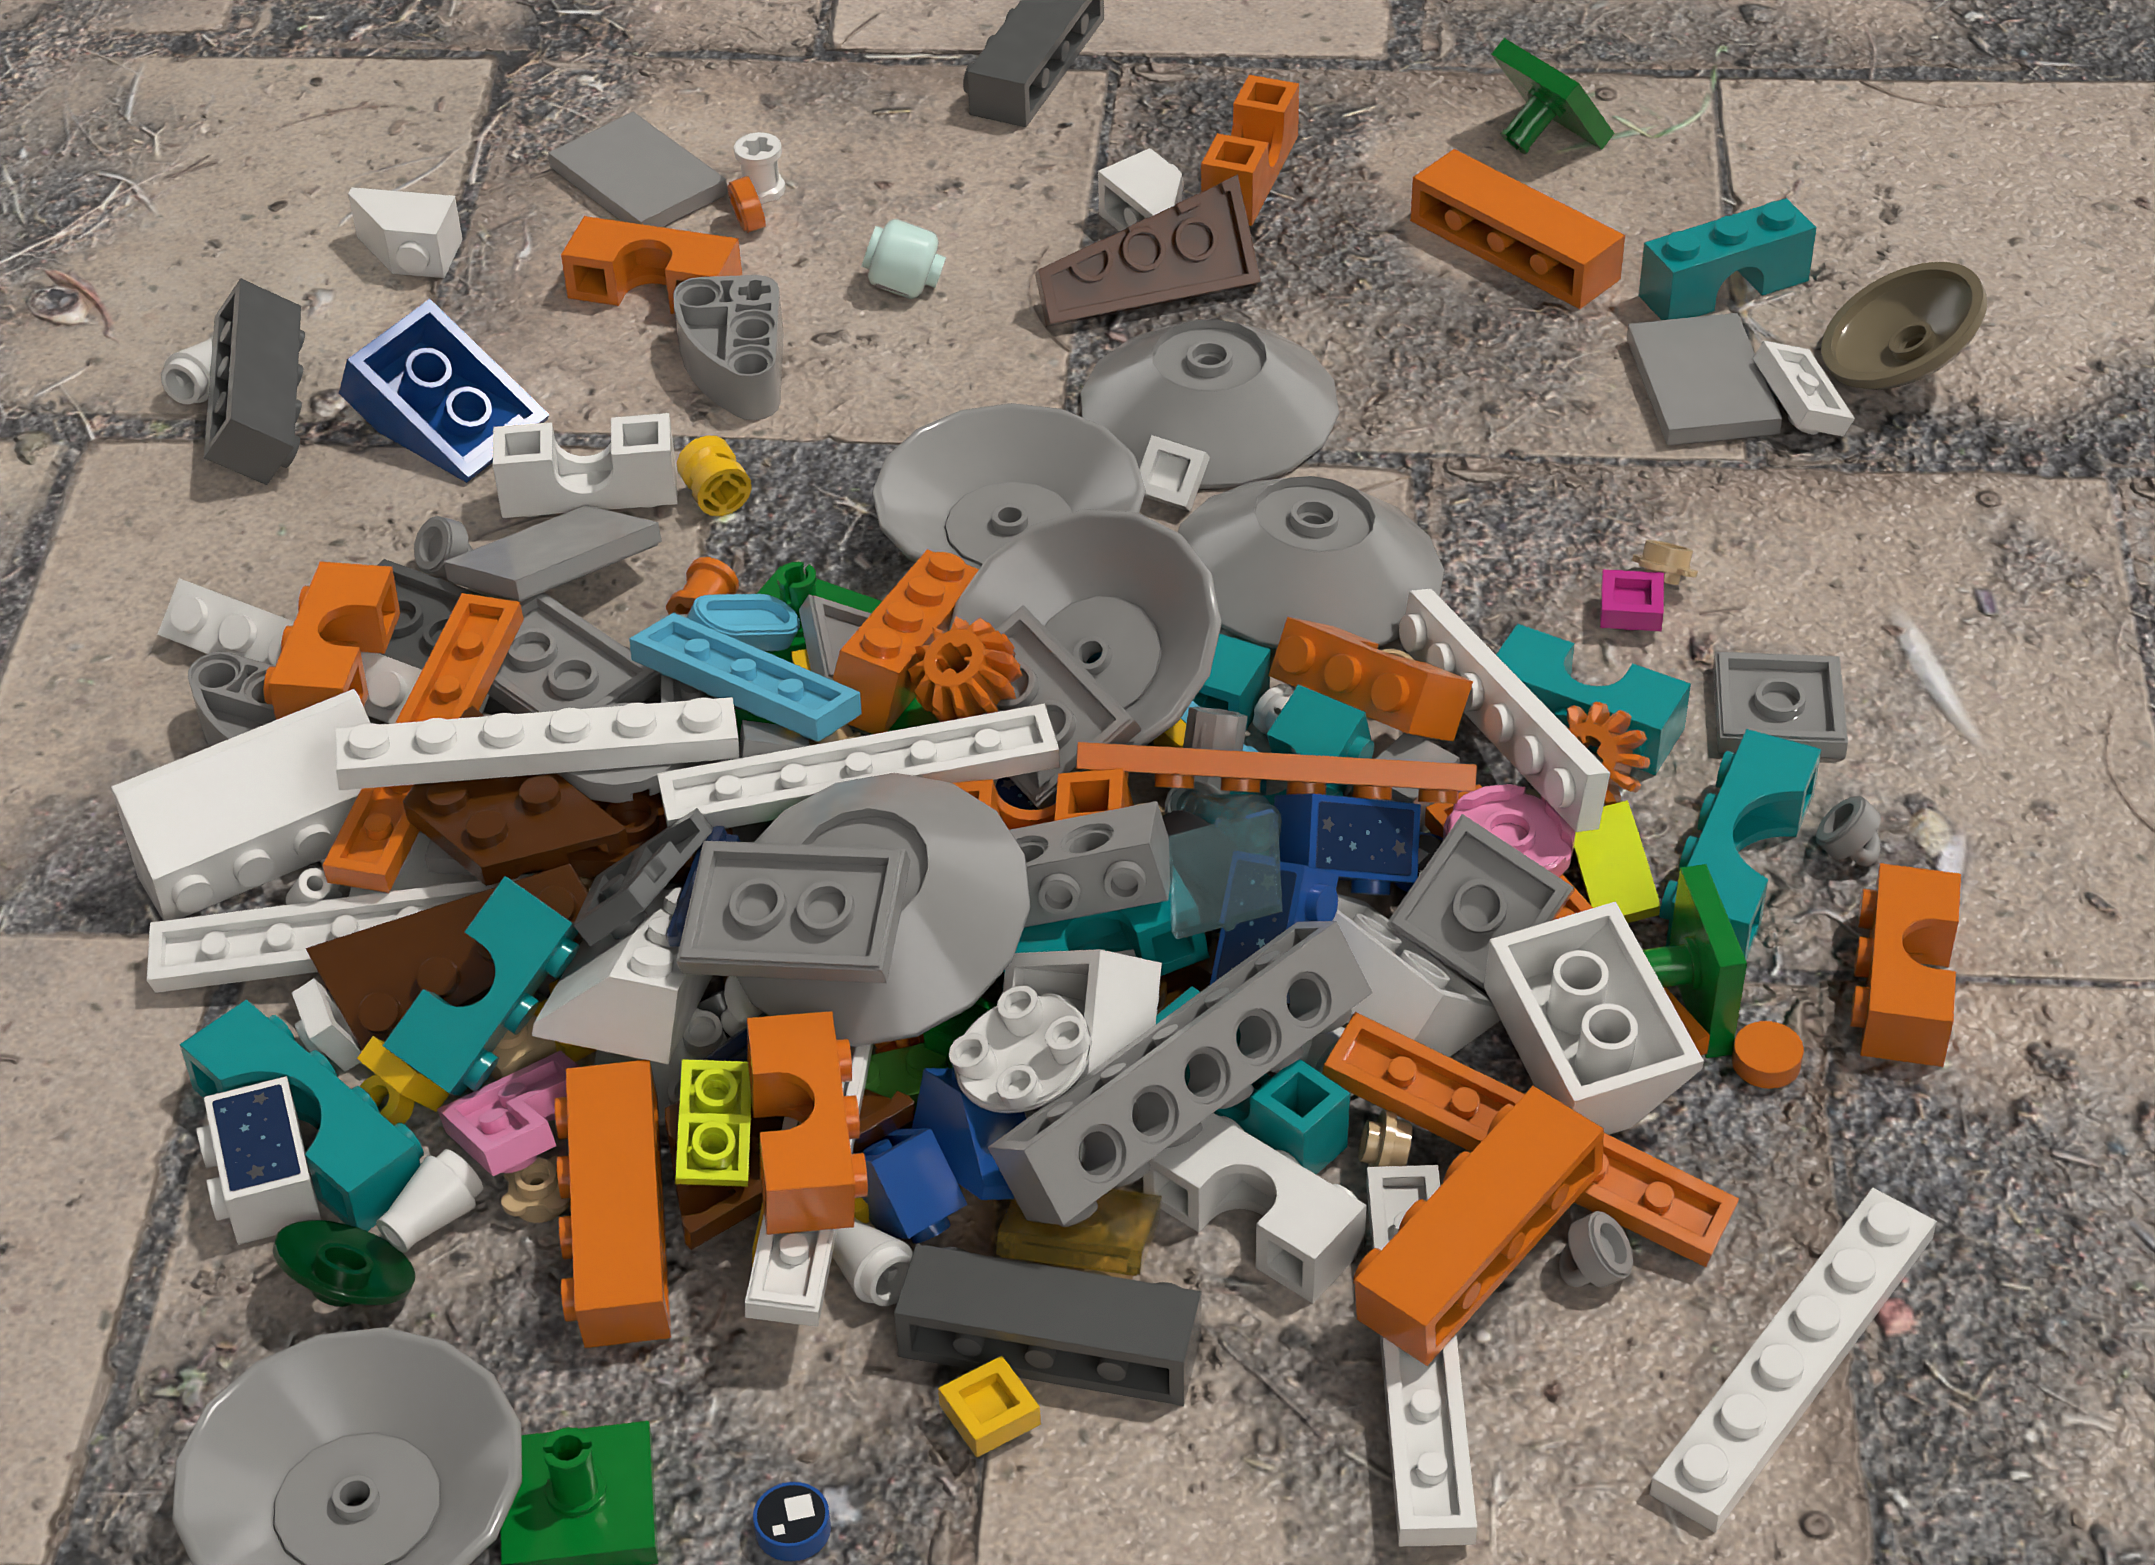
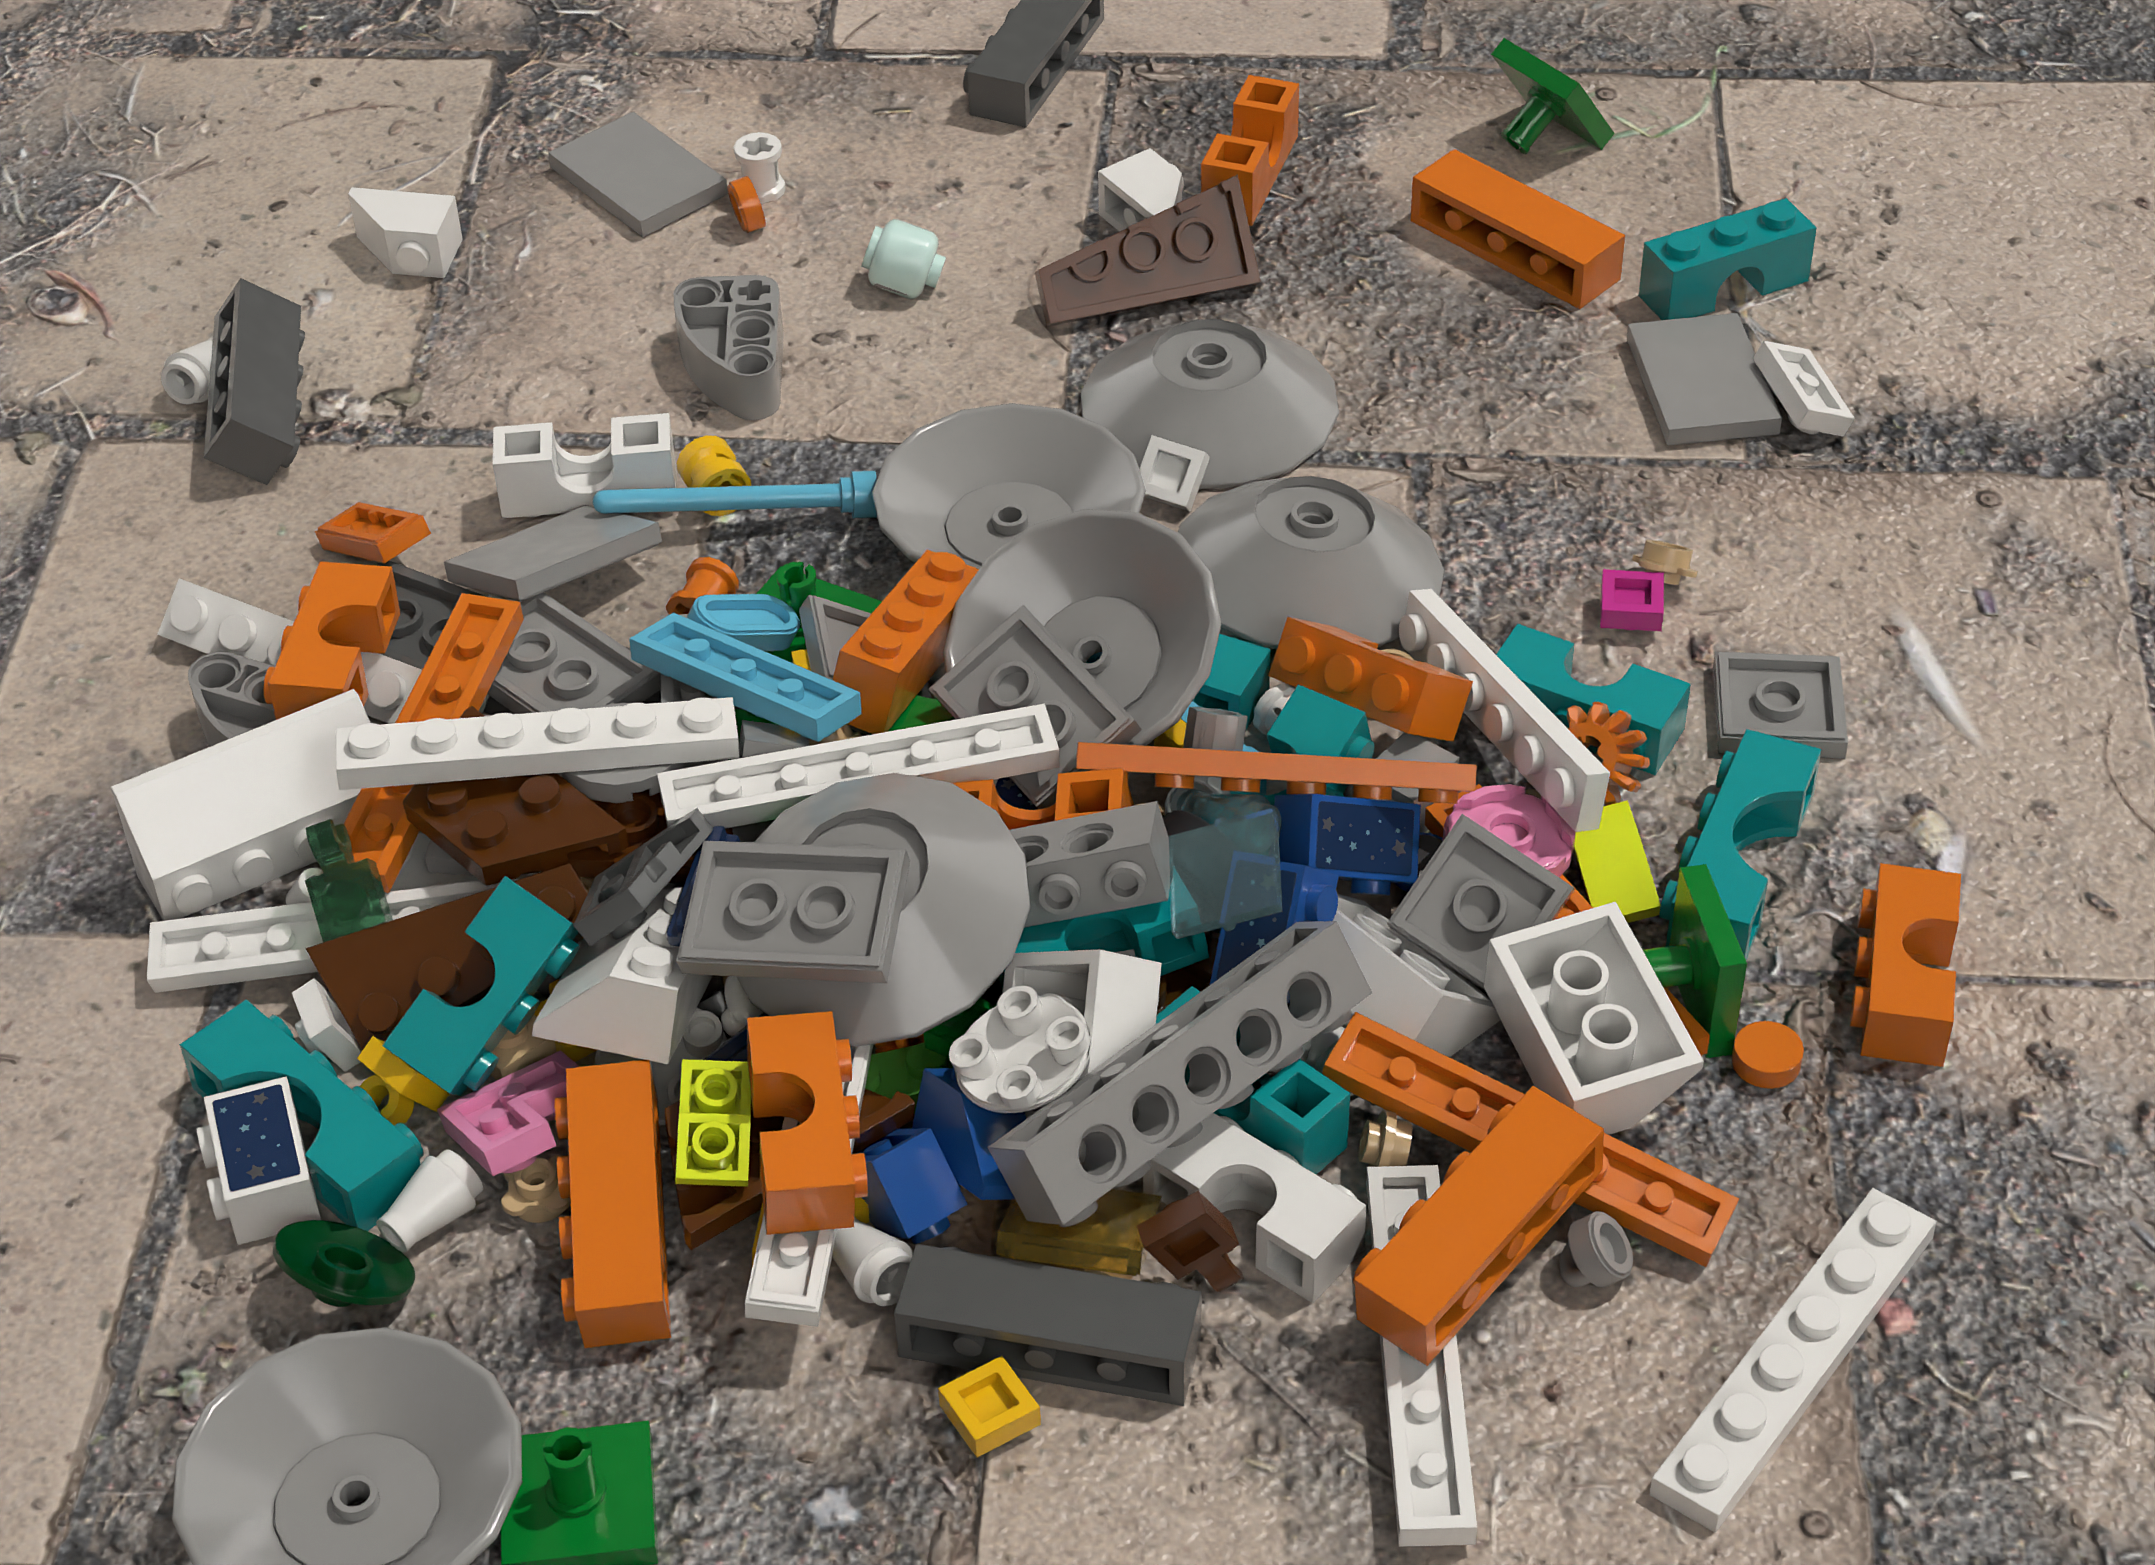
blue slope [339,298,549,483] -> none
light grey tile [414,516,473,578] -> none
orange arch [561,216,742,314] -> none
tile [753,1482,831,1562] -> none
orange gear [908,616,1023,722] -> none
light grey tile [1816,796,1881,867] -> none
dark tan dish [1821,262,1987,390] -> none
none -> clear green plate [305,819,393,942]
none -> orange plate [315,502,431,563]
none -> medium azure piece [593,471,877,518]
none -> reddish brown plate [1137,1191,1244,1292]

